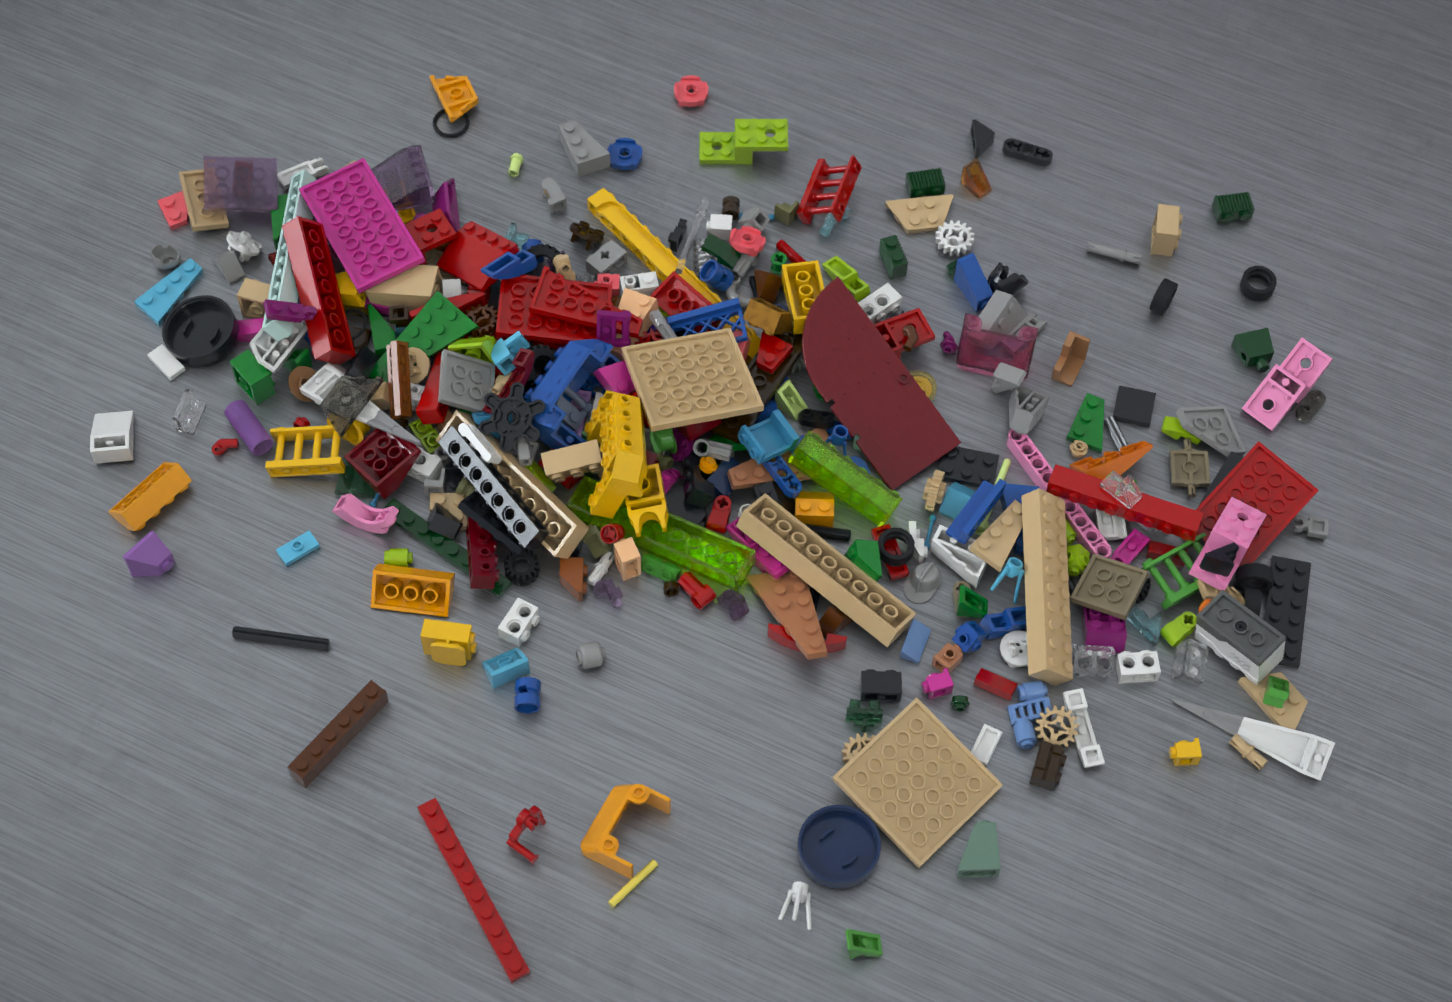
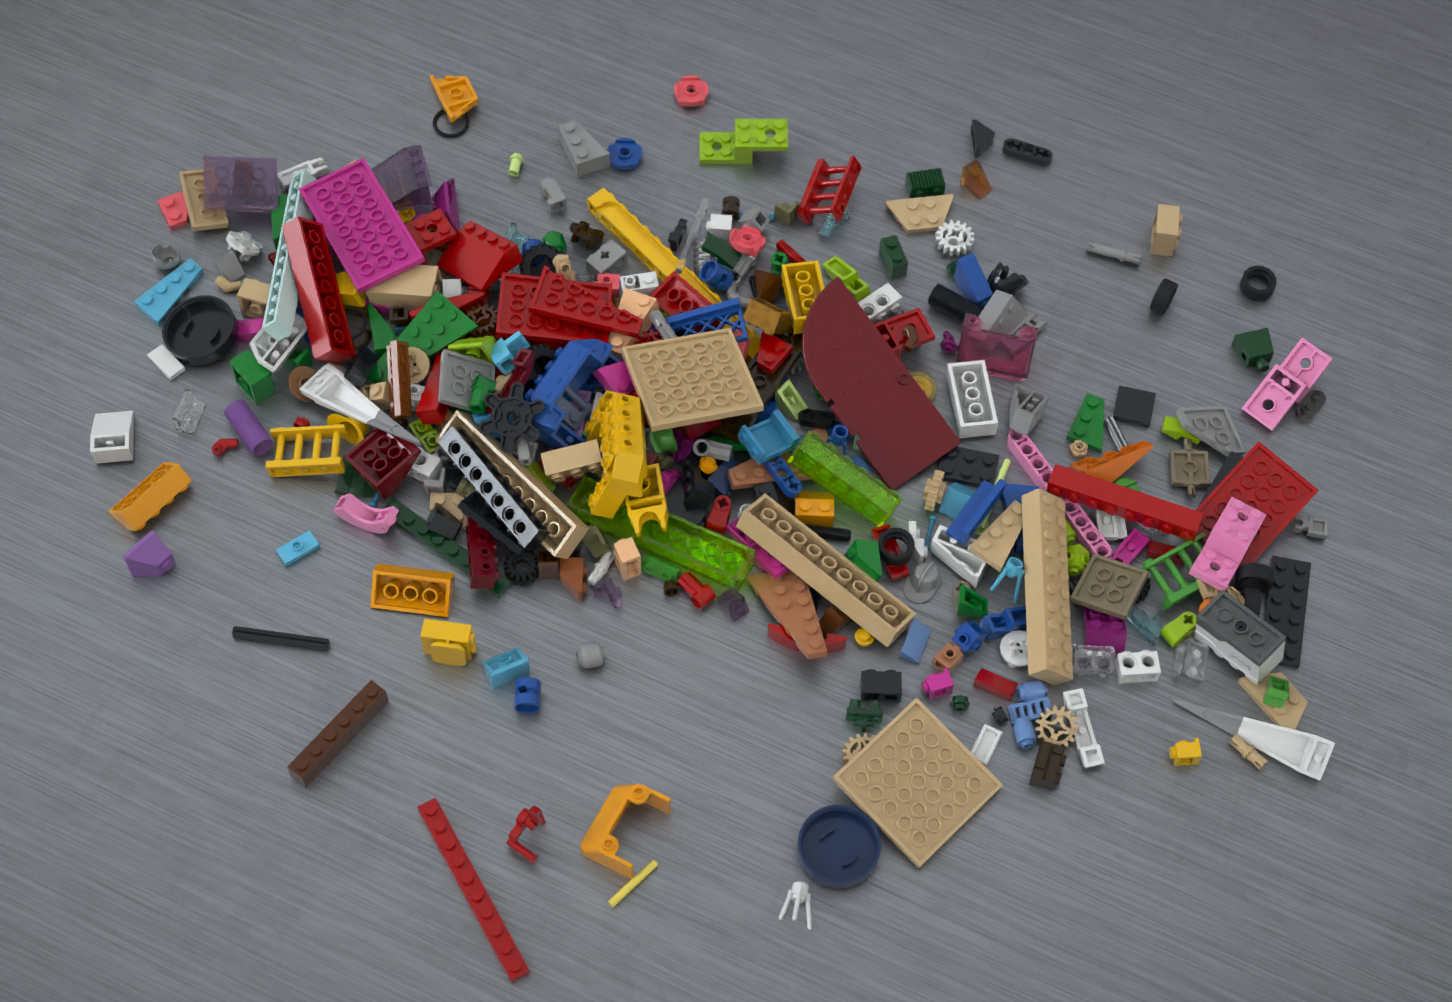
magenta hinge [263,299,317,323] -> none
clear smoke wing [320,376,384,438] -> none
lime brick [384,548,413,567] -> none
white hinge [458,423,502,464] -> none
blue slope [481,249,537,279] -> none
white brick [498,598,540,647] -> none
magenta plate [597,310,631,347] -> none
red wheel [600,523,625,544] -> none
bright green slope [845,929,883,959] -> none
sand green slope [957,820,1001,878] -> none
light grey slope [990,362,1027,393] -> none
medium nougat panel [1051,331,1091,387] -> none
clear slope [1100,471,1143,509] -> none
black slope [1199,542,1239,577] -> none
dark green brick [1212,192,1255,223] -> none
none -> tan arm [215,276,241,292]
none -> green piece [468,374,496,414]
none -> reddish brown slope [538,551,559,579]
none -> green head [541,231,567,255]
none -> yellow plate [855,628,874,647]
none -> black piece [928,283,984,327]
none -> white brick [946,360,998,439]
none -> black plate [991,706,1008,725]

